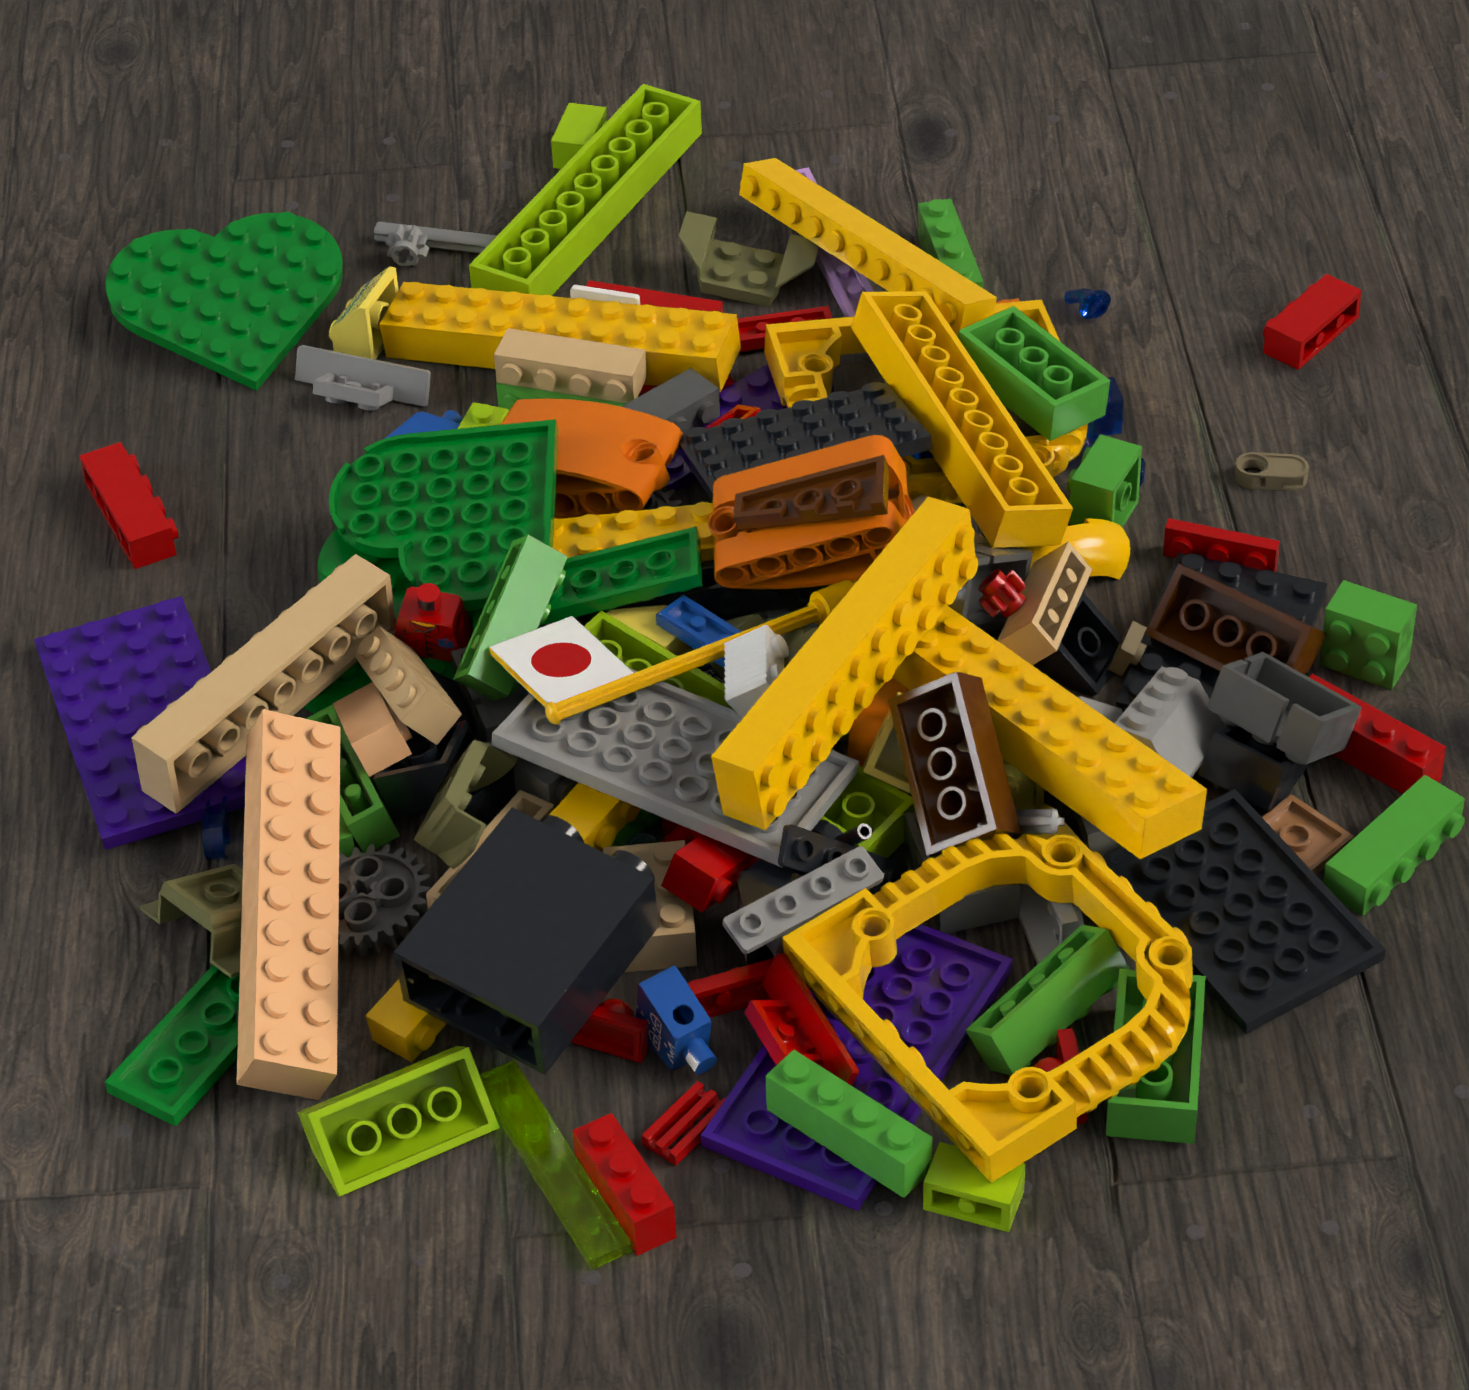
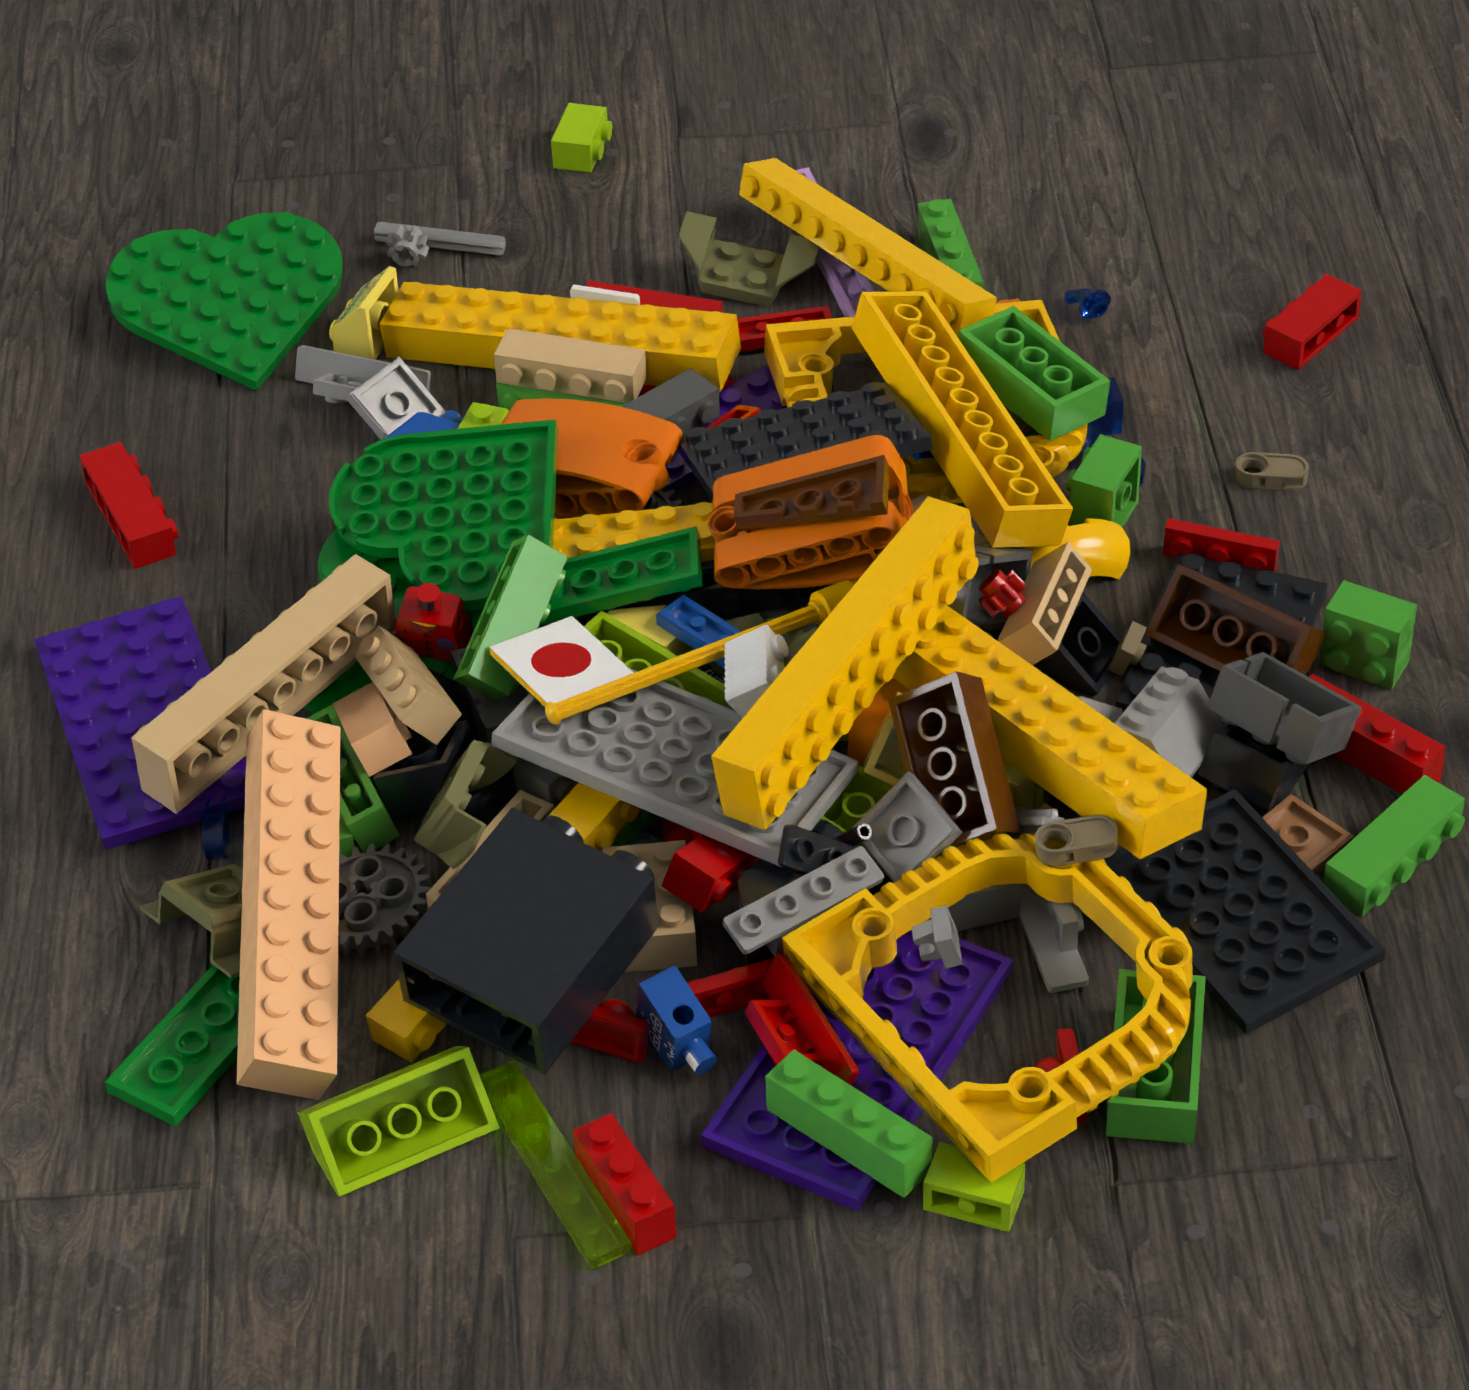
lime brick [469,84,702,296] -> none
red tile [642,1081,726,1166] -> none
bright green brick [966,925,1130,1075] -> none
none -> light grey tile [346,357,446,440]
none -> light grey tile [851,772,963,883]
none -> light grey tile [912,905,962,969]
none -> dark tan piece [1035,815,1118,866]

